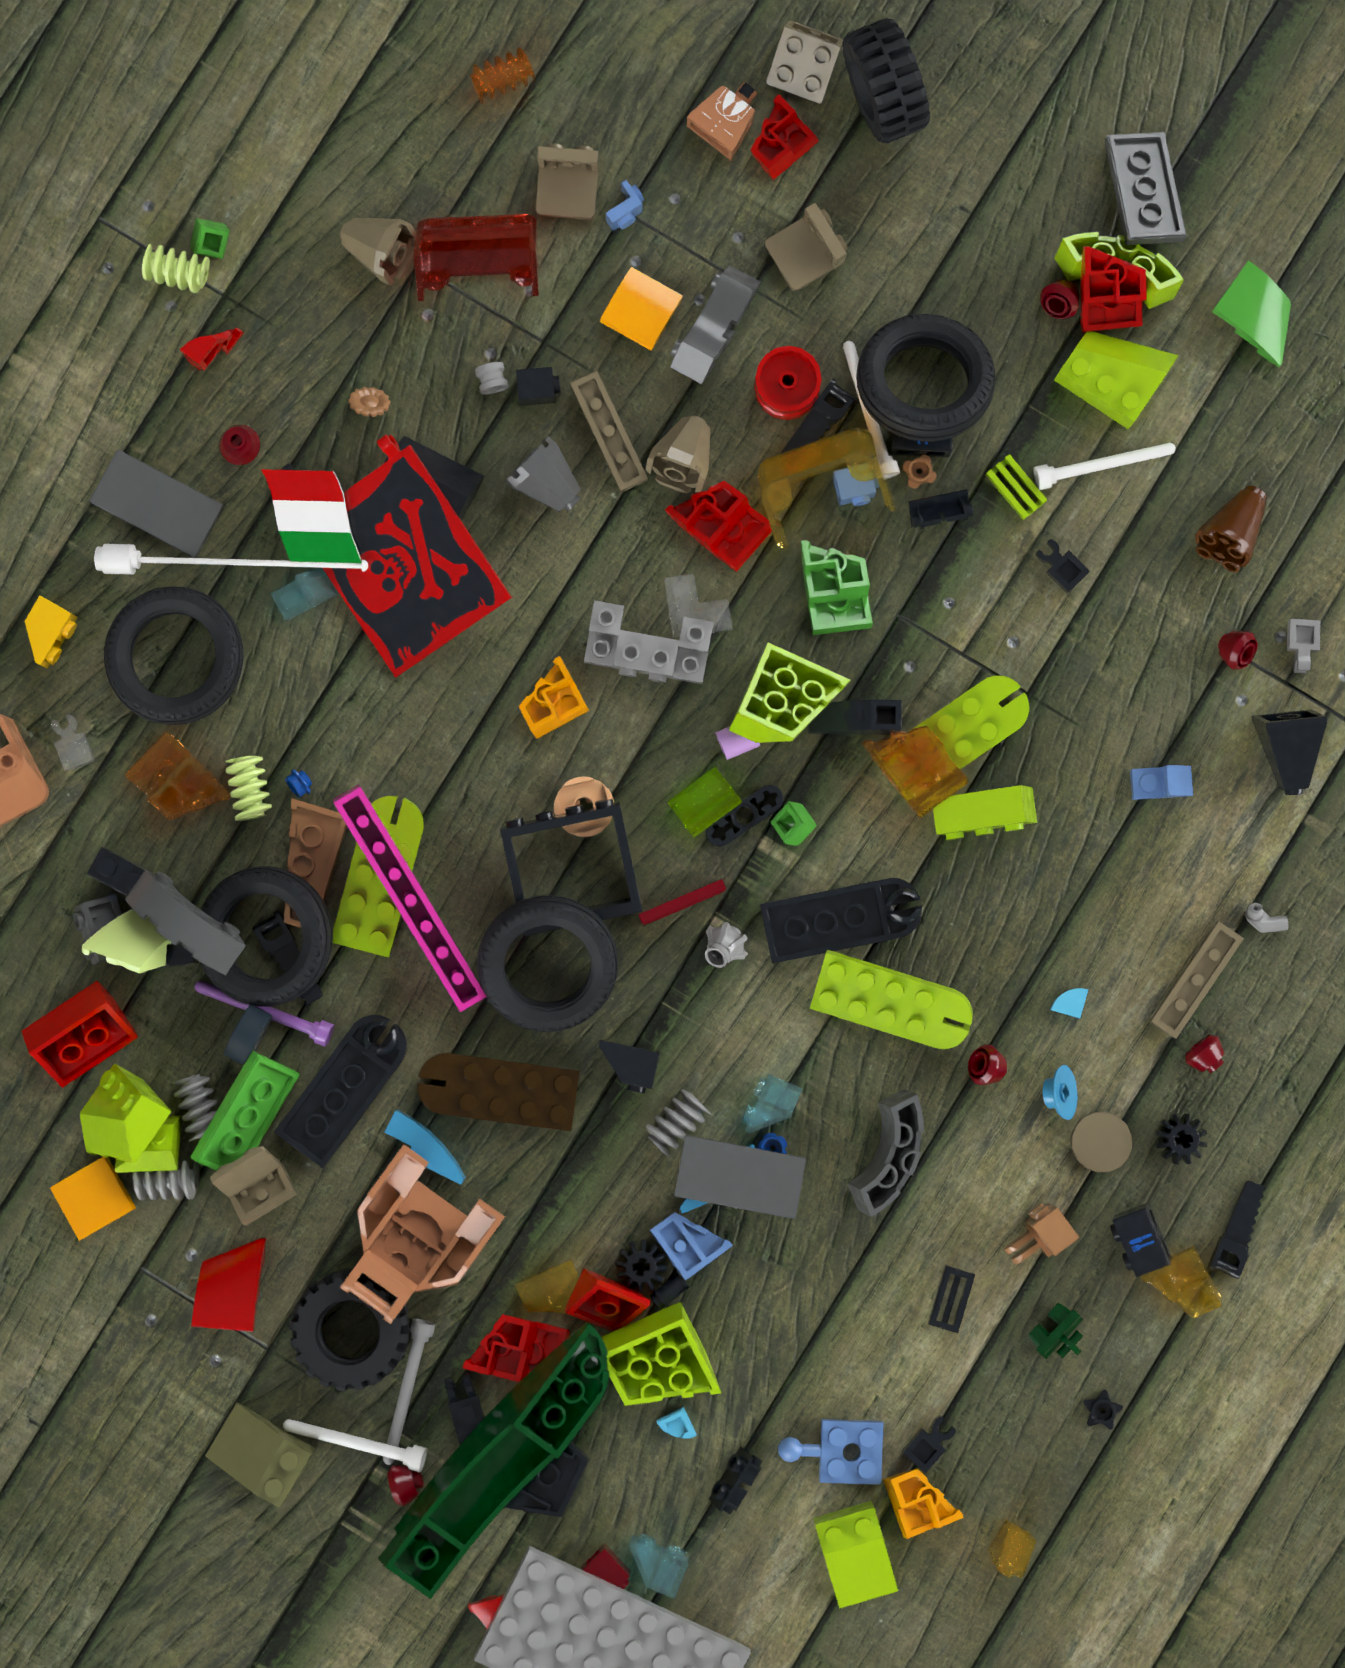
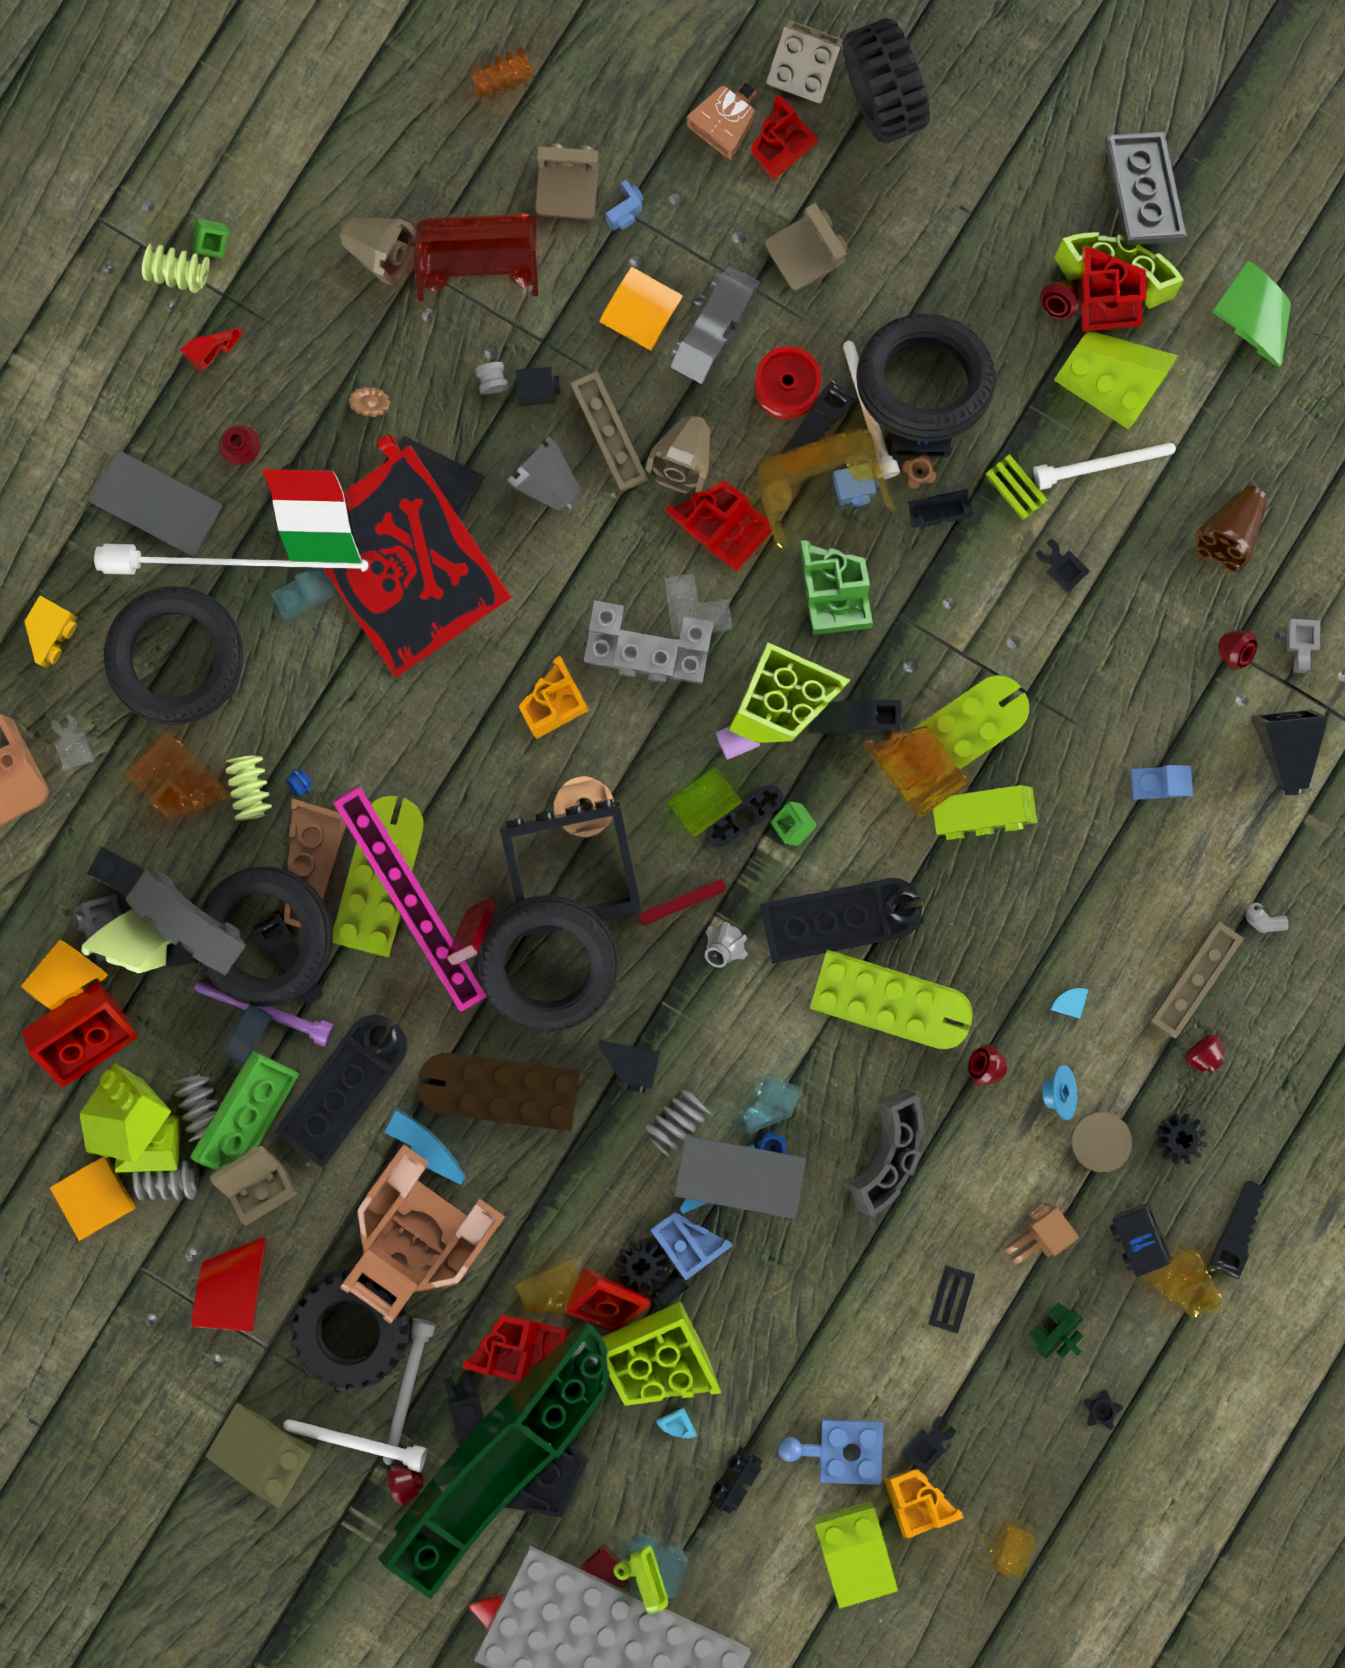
none -> light orange slope [21,939,108,1010]
none -> dark red tile [447,897,497,965]
none -> lime piece [614,1545,668,1614]

